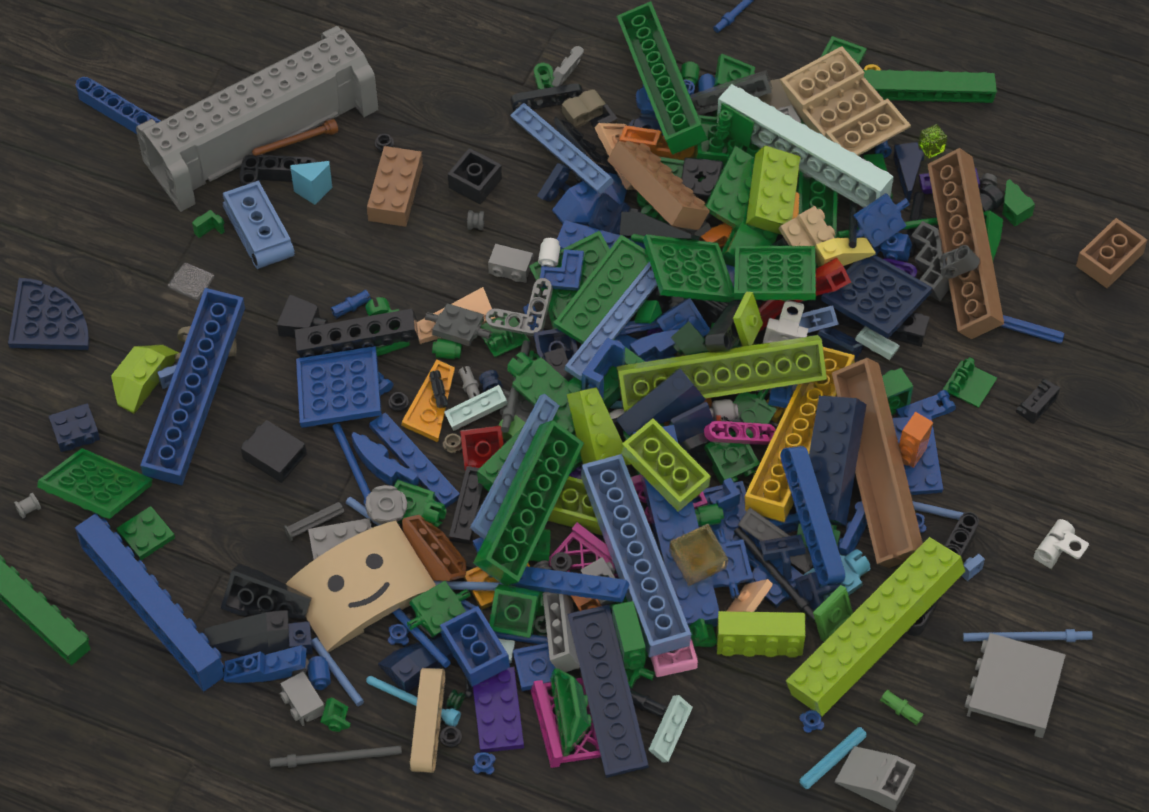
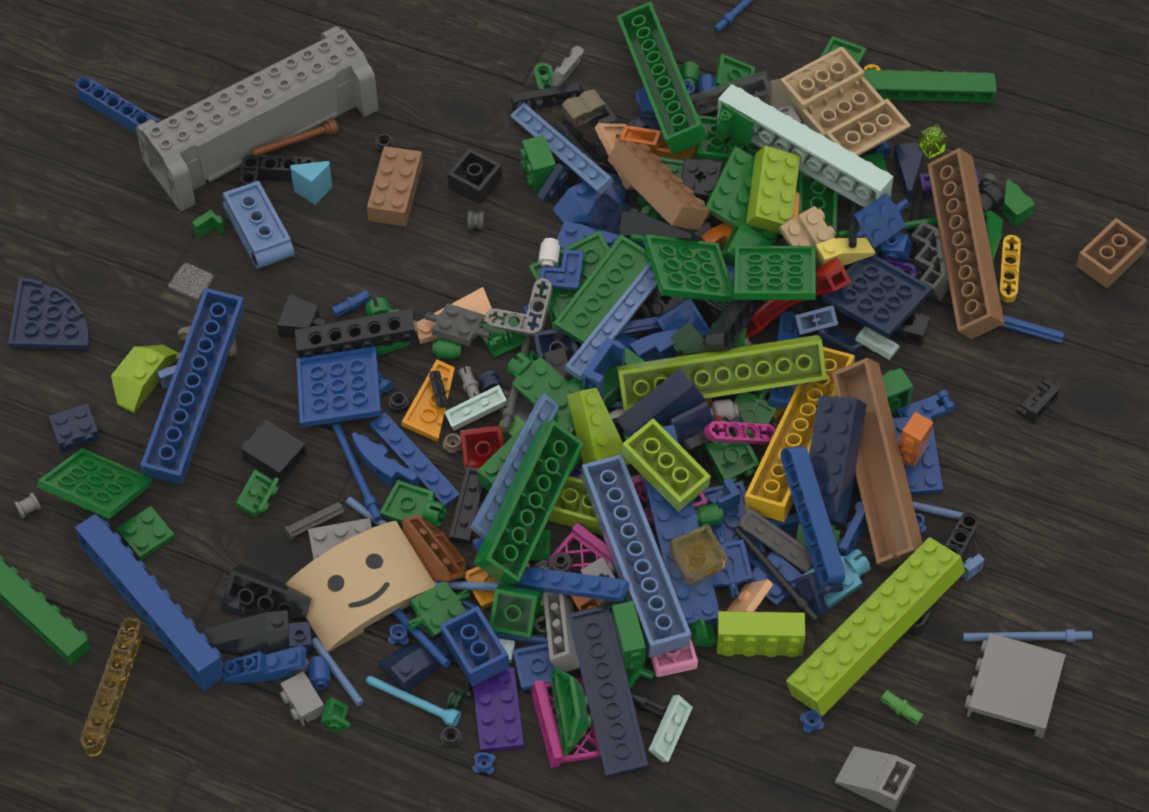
dark grey bar [270,746,402,768] -> none
light grey tile [365,485,407,524] -> none
tan beam [410,668,445,773] -> none
light grey hinge [488,244,533,283] -> none
green slope [635,300,662,323] -> none
lime plate [733,292,763,347] -> none
dark blue plate [760,534,806,580] -> none
white piece [763,300,808,343] -> none
medium azure axle [800,727,867,789] -> none
bright green plate [813,585,853,642] -> none
dark grey piece [941,245,980,279] -> none
green hinge [943,357,997,408] -> none
white piece [1033,519,1089,569] -> none
none -> clear yellow beam [80,617,143,757]
none -> green bracket [234,470,279,518]
none -> green brick [520,135,556,193]
none -> yellow beam [999,235,1021,303]

